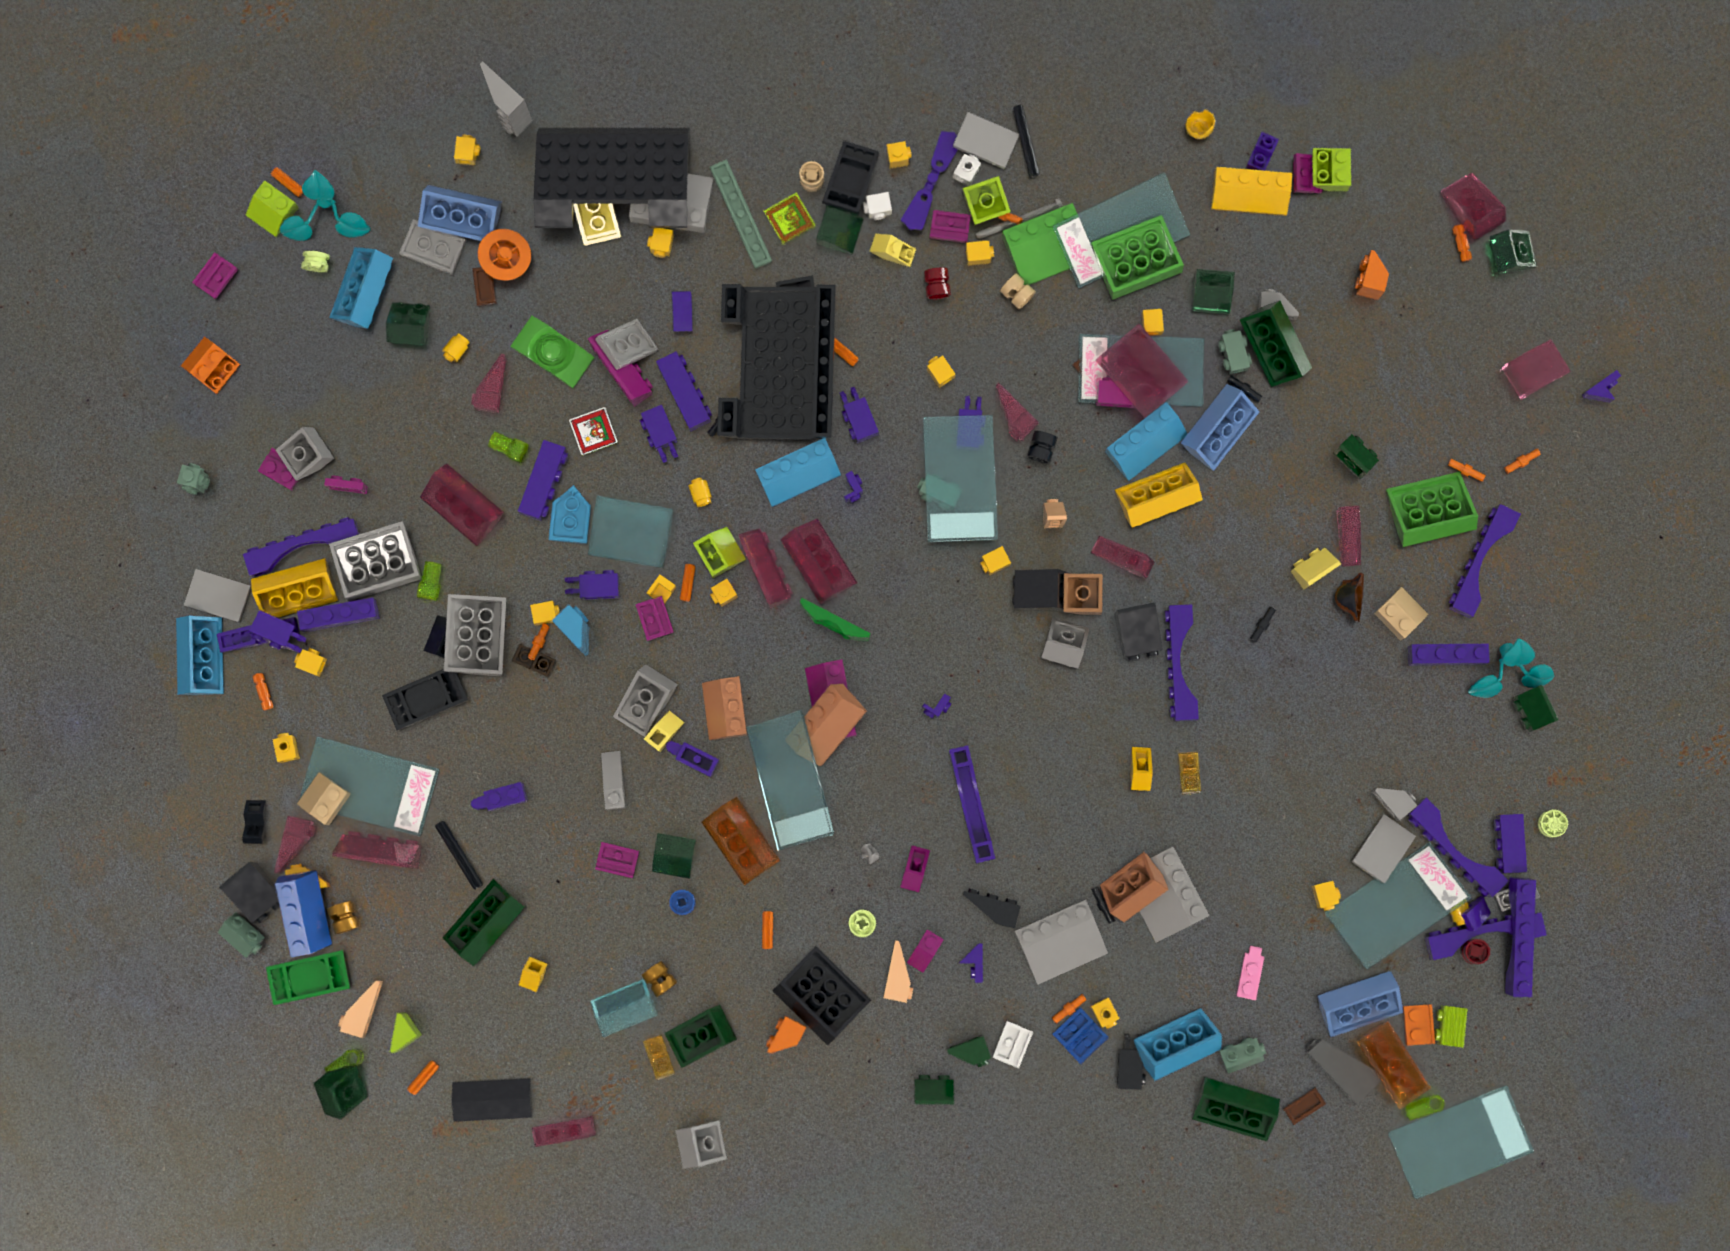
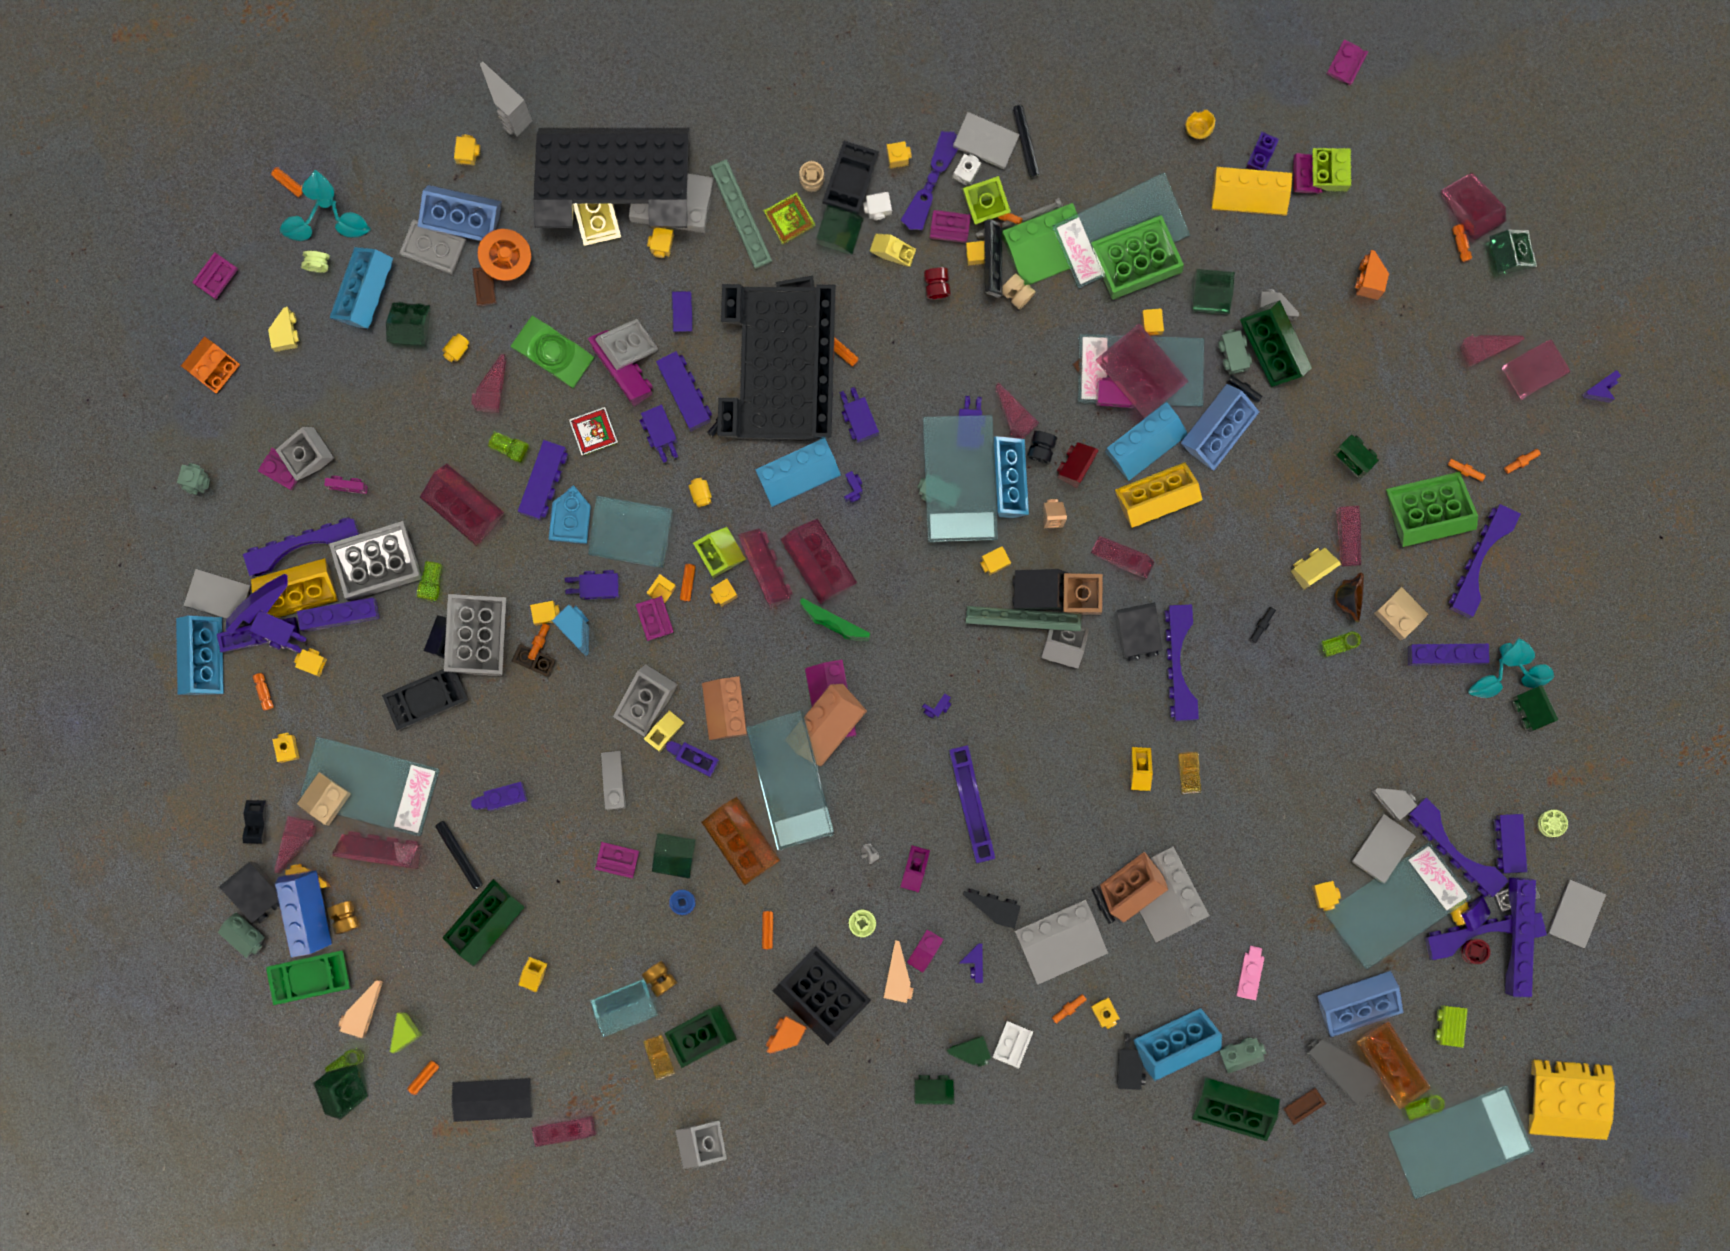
lime slope [246,180,299,237] -> none
yellow brick [927,356,956,388] -> none
blue slope [1053,1007,1109,1064] -> none
orange plate [1402,1004,1435,1045] -> none
none -> dark purple slope [226,574,288,634]
none -> light yellow slope [268,307,299,352]
none -> sand green tile [966,606,1082,631]
none -> black tile [984,219,1003,297]
none -> dark azure slope [994,436,1029,518]
none -> dark red slope [1057,442,1099,488]
none -> clear neon green piece [1321,631,1362,657]
none -> magenta plate [1326,39,1368,86]
none -> clear pink slope [1460,335,1524,367]
none -> yellow slope [1528,1059,1615,1140]
none -> light grey tile [1548,880,1606,948]

